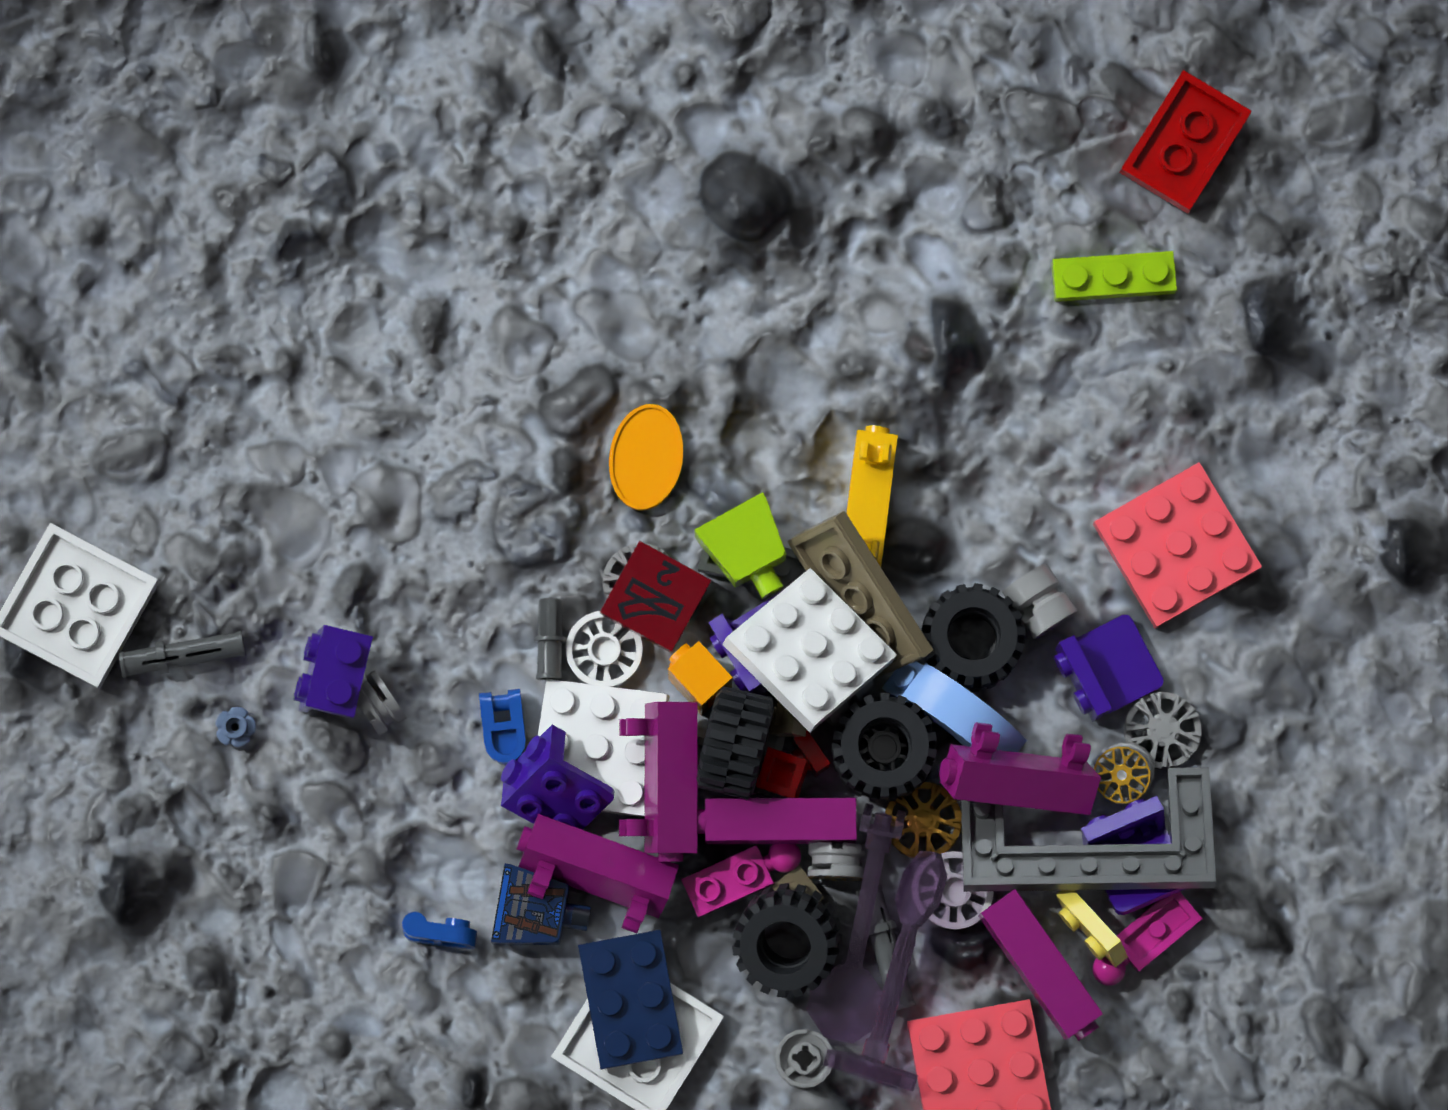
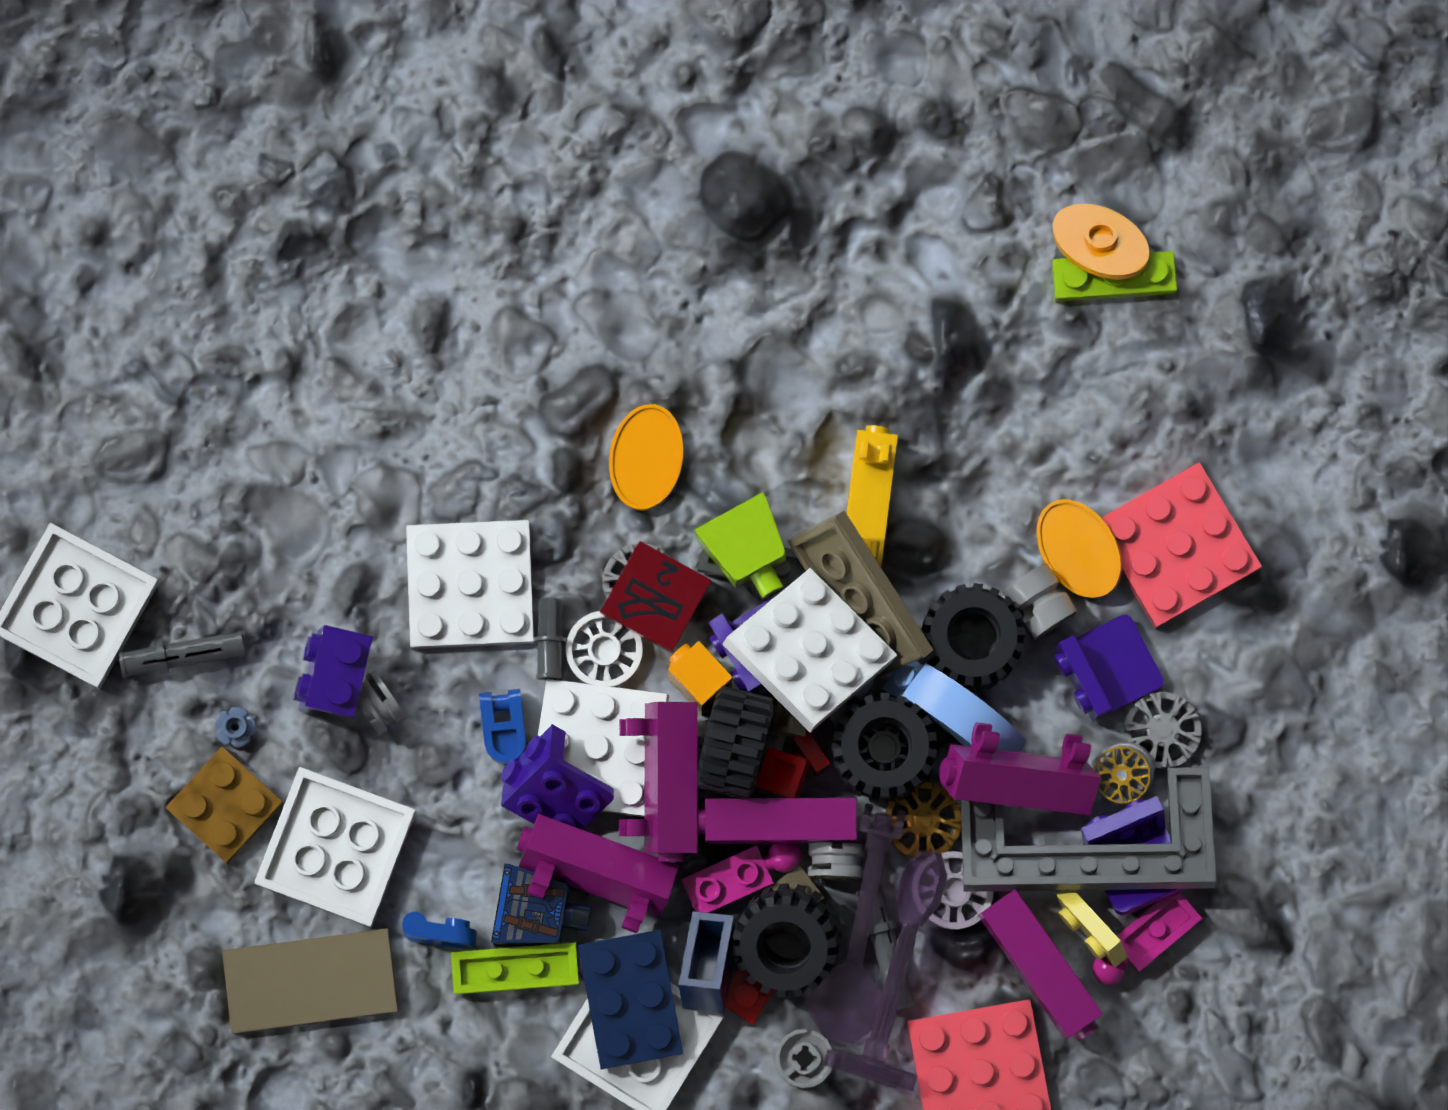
red plate [1119,70,1252,214] -> none
none -> pearl gold plate [165,747,284,864]
none -> dark tan tile [222,928,399,1034]
none -> white plate [254,767,416,928]
none -> white plate [406,520,534,649]
none -> lime plate [451,942,579,995]
none -> dark blue piece [678,911,736,1013]
none -> red plate [725,969,775,1025]
none -> light orange piece [1037,499,1122,598]
none -> light orange piece [1053,204,1149,280]

